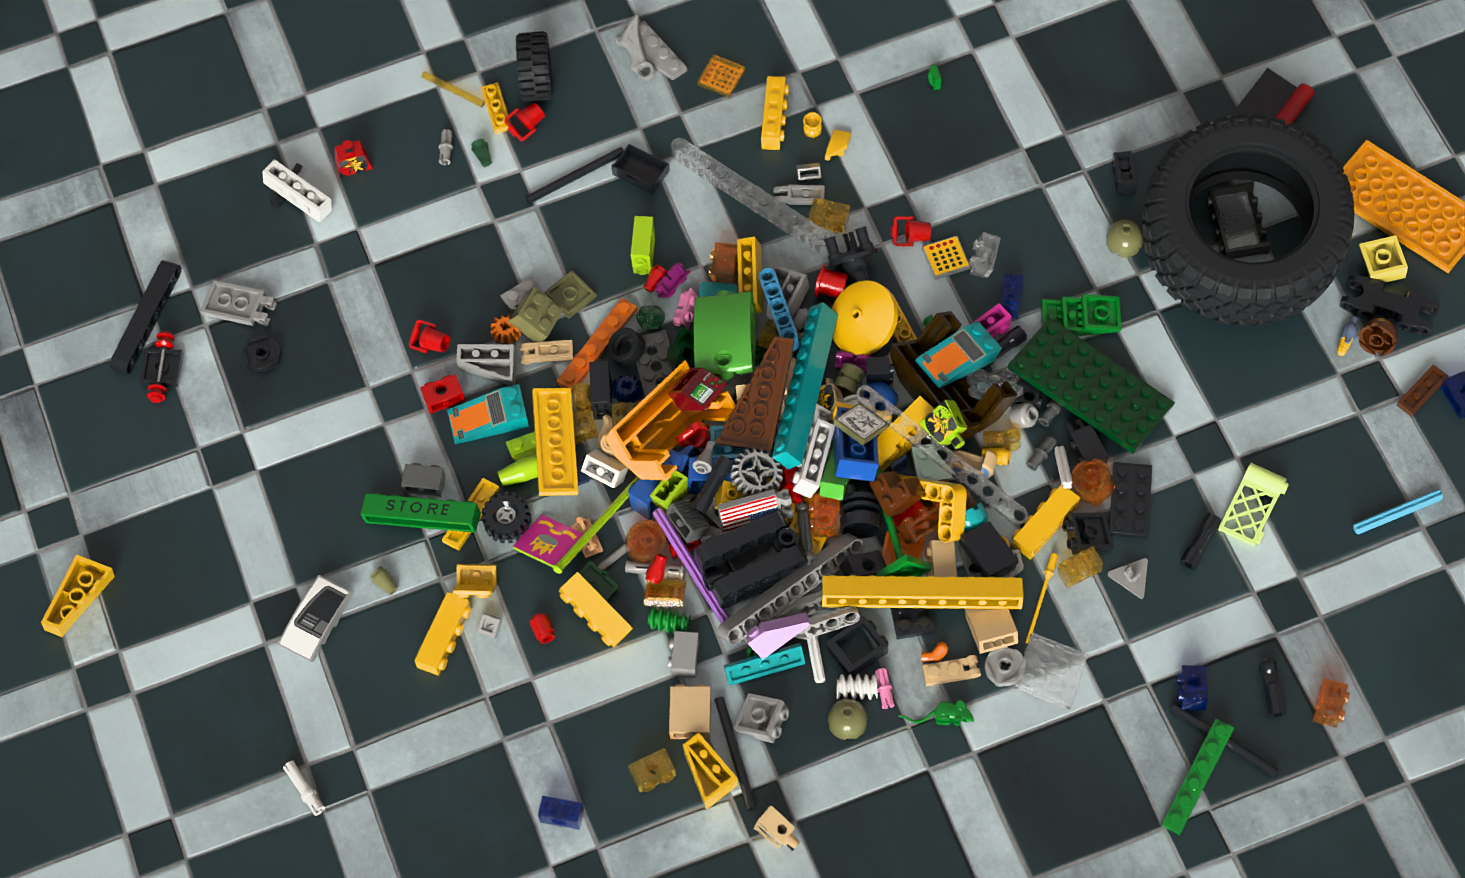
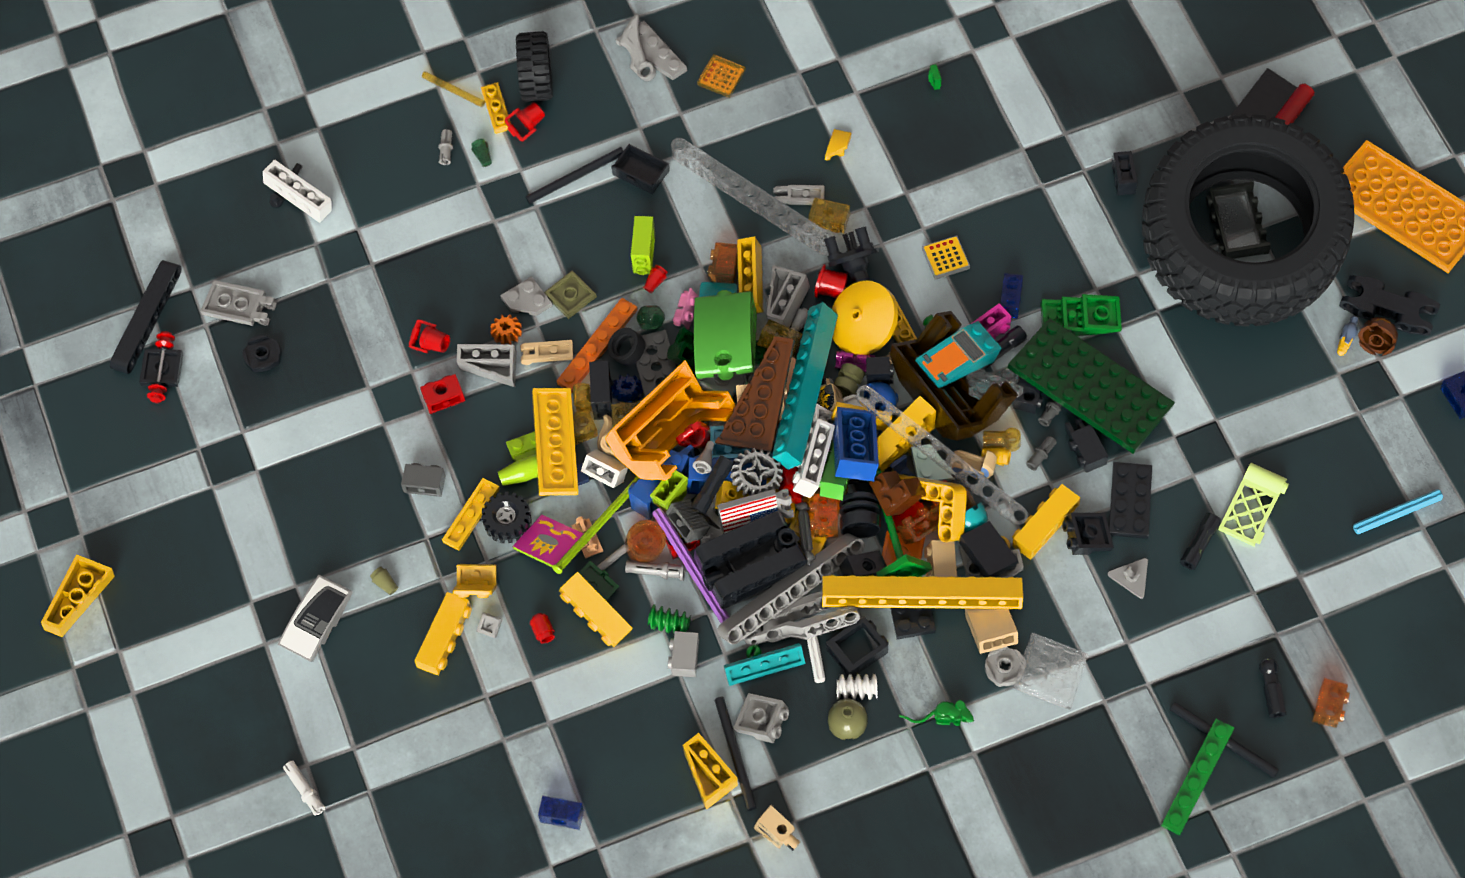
red torso [335,140,373,178] -> none
green brick [361,493,481,533] -> none
slope [447,384,529,444] -> none
olive brick [508,287,564,342] -> none
clear yellow brick [628,748,676,792] -> none
clear yellow tile [643,580,686,607] -> none
red cone [645,553,667,584] -> none
magenta hinge [655,262,691,298] -> none
dark red slope [668,367,727,411] -> none
tan brick [669,684,711,739] -> none
slope [747,613,810,659] -> none
dark azure beam [759,268,800,351] -> none
yellow brick [761,76,789,150] -> none
light grey piece [796,163,821,181] -> none
yellow wheel [803,112,822,138] -> none
tile [833,403,888,445] -> none
bright pink axle [875,668,895,709] -> none
red piece [891,216,931,246] -> none
torso [919,400,967,449] -> none
orange arm [921,642,948,662] -> none
tan plate [922,655,981,686] -> none
clear brick [968,232,1001,279] -> none
light grey head [1009,403,1038,429] -> none
yellow piece [1025,553,1058,644] -> none
white axle [1054,446,1073,489] -> none
clear yellow brick [1057,546,1103,588] -> none
clear orange brick [1071,459,1115,506] -> none
olive cylinder [1106,219,1144,257] -> none
clear blue brick [1177,665,1208,711] -> none
light yellow slope [1359,235,1408,282] -> none
reddish brown plate [1396,364,1449,417] -> none

